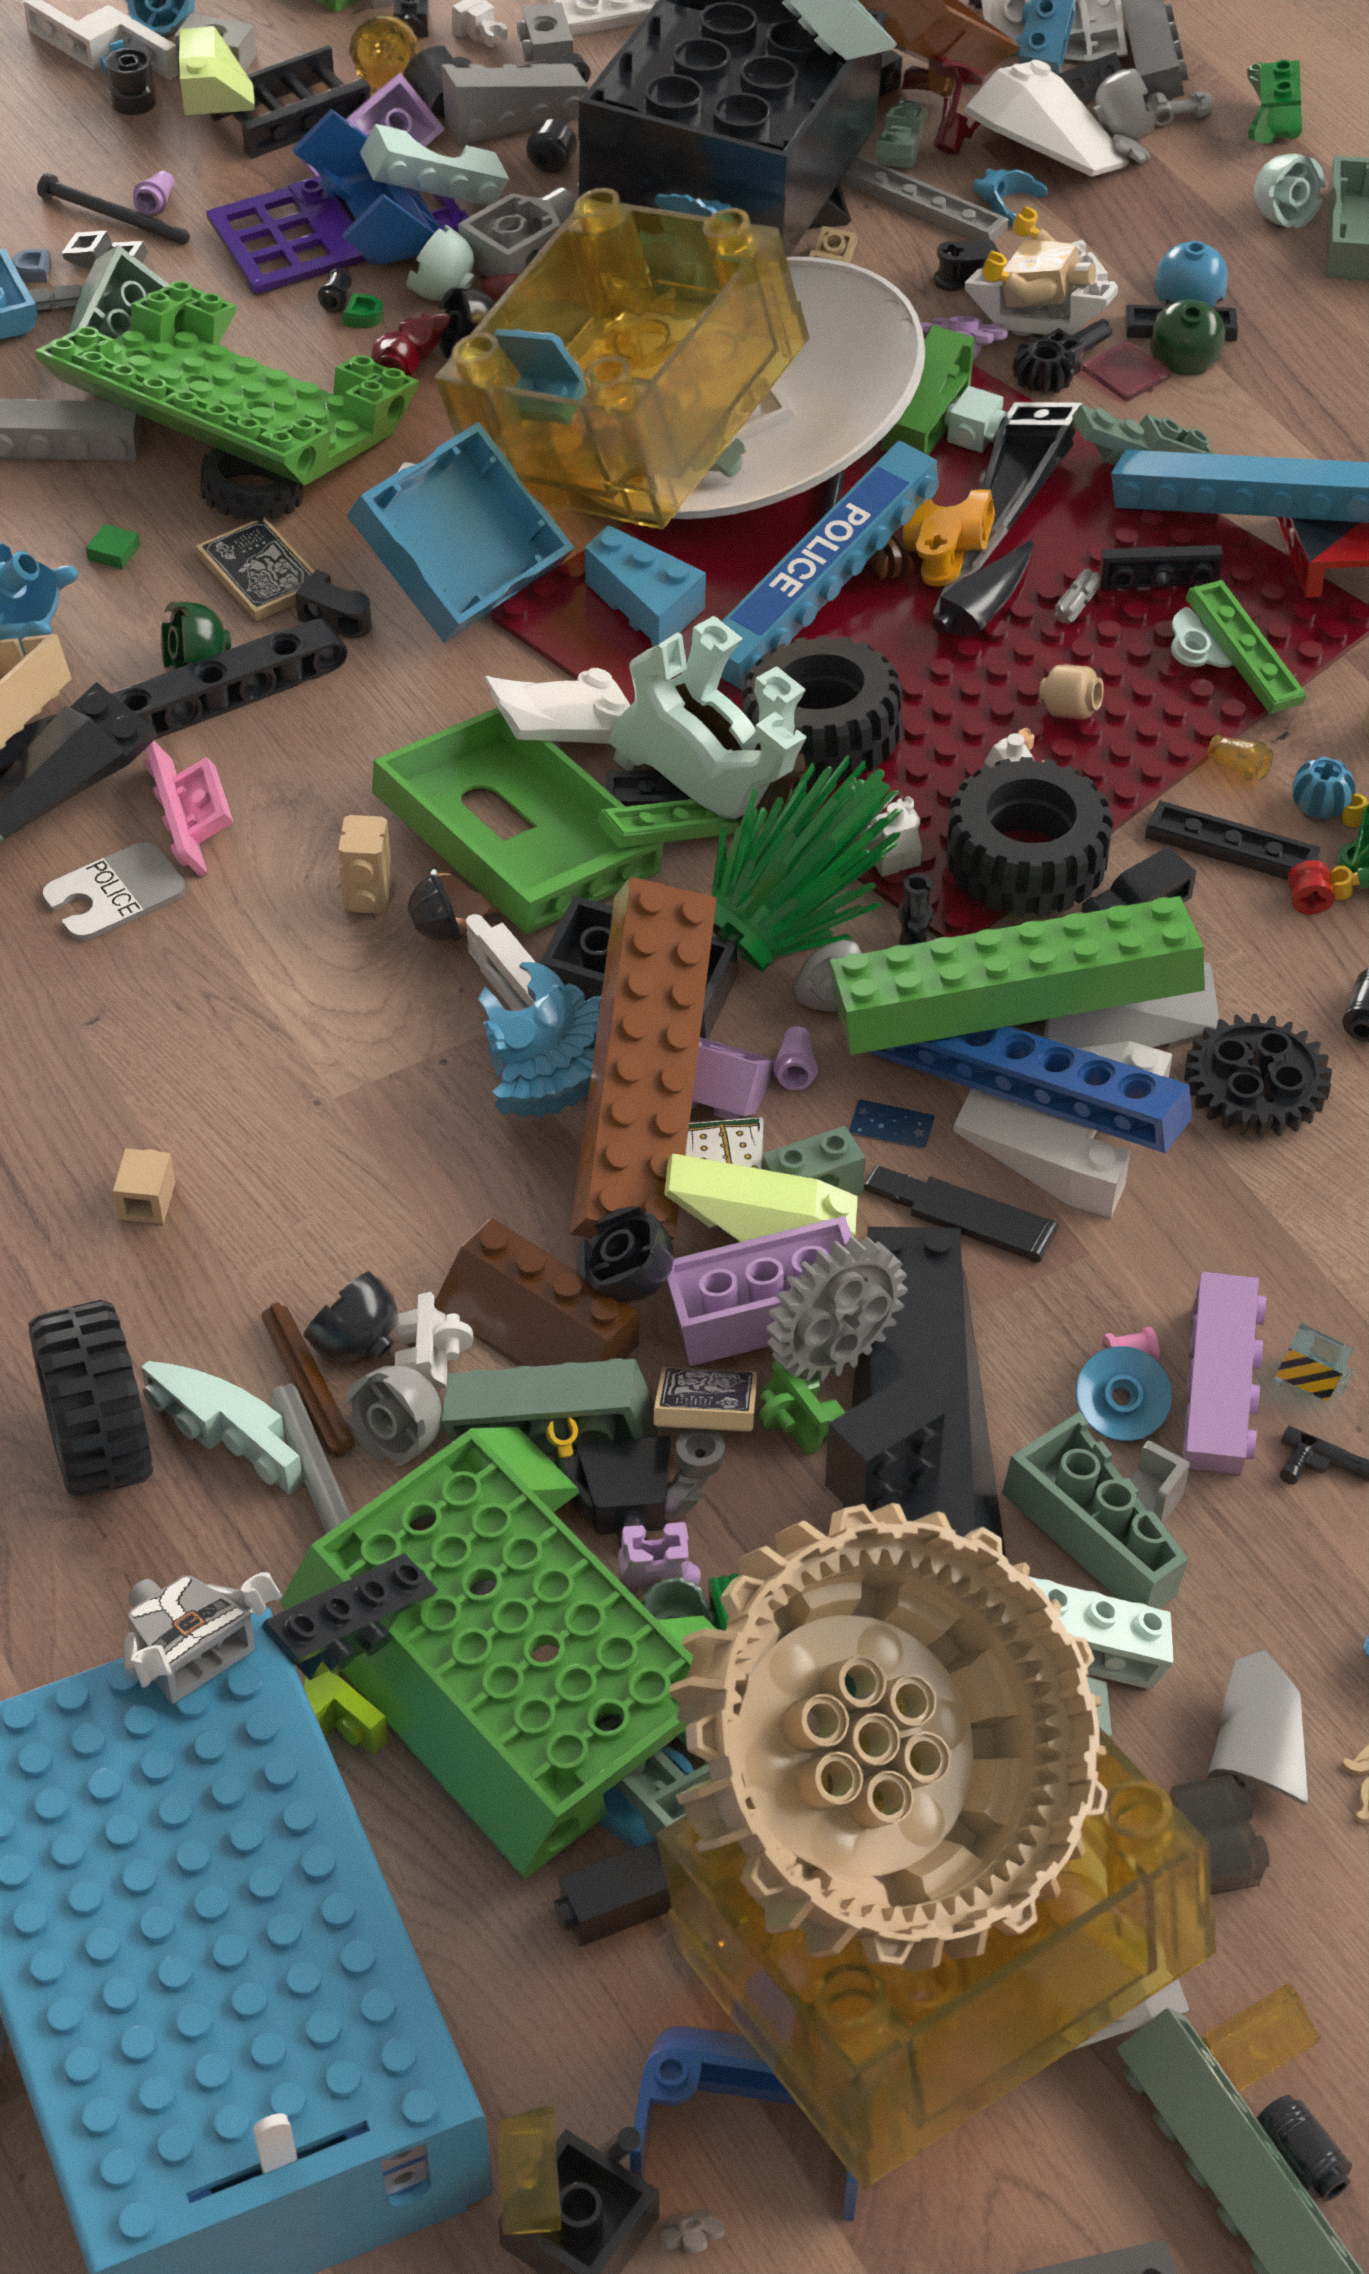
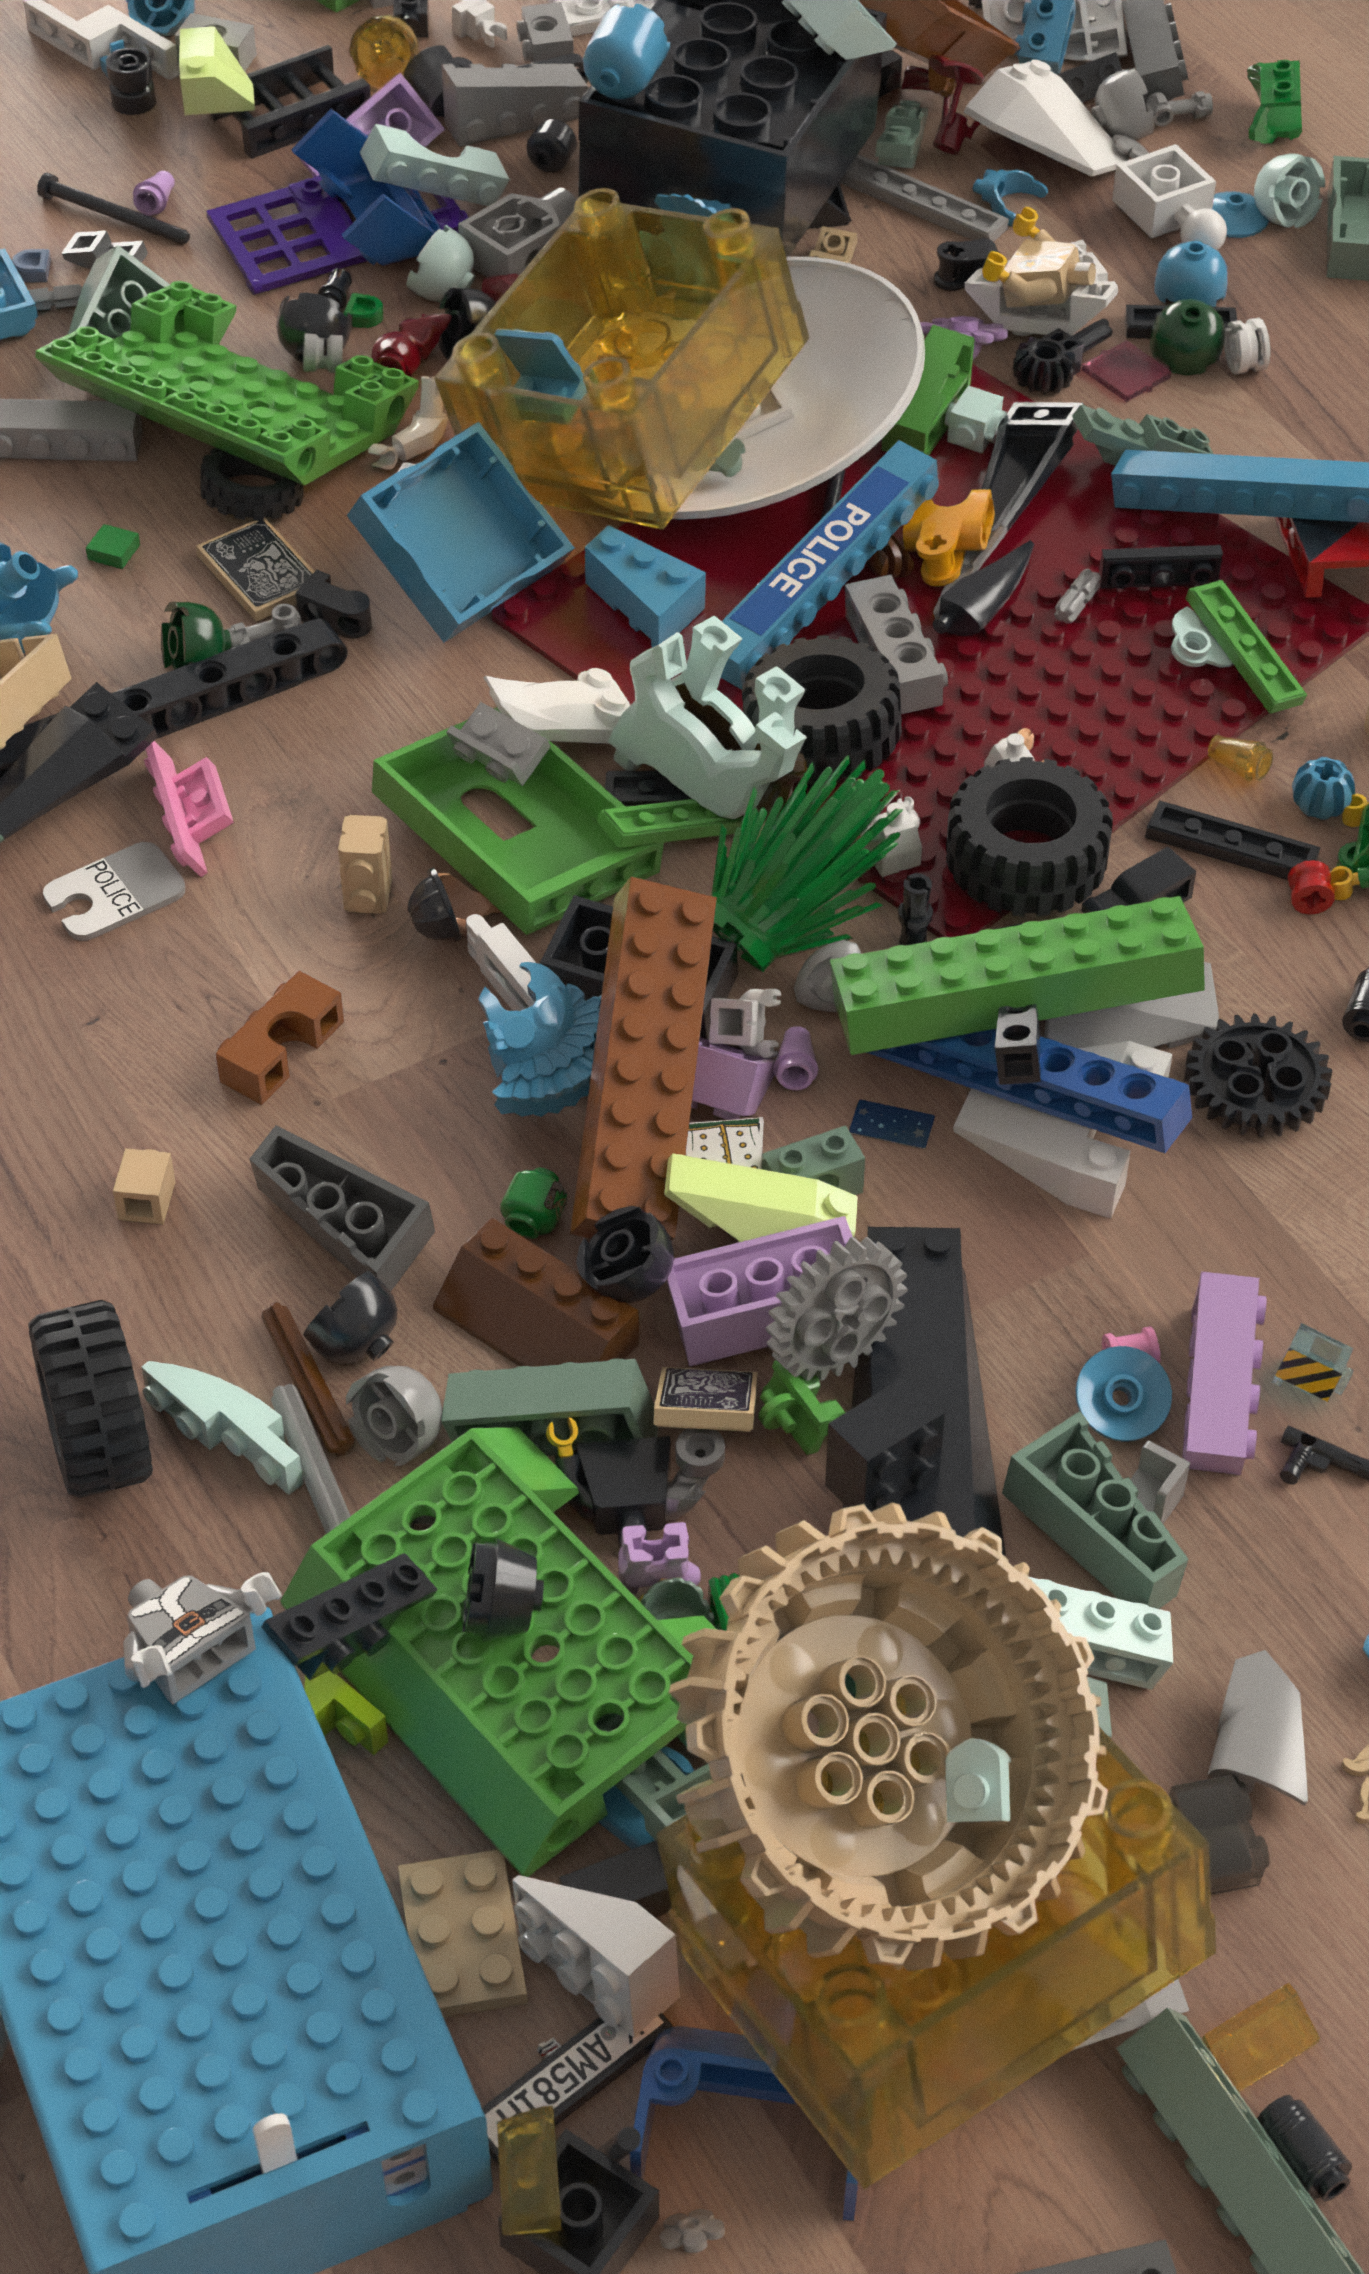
white hips [395,1292,473,1390] -> none
black piece [863,1165,1059,1263] -> none
tan head [1039,664,1104,720] -> none
none -> dark orange arch [216,970,344,1105]
none -> light grey bar [225,604,301,649]
none -> dark grey wedge [249,1125,435,1292]
none -> black cylinder [276,292,353,363]
none -> light grey wheel [303,333,343,373]
none -> white arm [368,376,448,470]
none -> tan plate [398,1849,528,2017]
none -> light grey bracket [446,702,551,786]
none -> black cone [462,1538,544,1642]
none -> tile [482,2012,673,2169]
none -> green head [500,1167,568,1239]
none -> white slope [512,1875,680,2038]
none -> white piece [537,2038,561,2059]
none -> dark azure cylinder [583,4,670,99]
none -> white piece [709,989,781,1058]
none -> light grey brick [845,575,948,714]
none -> light aqua plate [945,1738,1011,1823]
none -> black leg [995,1004,1041,1085]
none -> white brick [1112,144,1227,251]
none -> dark azure dish [1212,191,1269,238]
none -> white wheel [1224,318,1270,375]

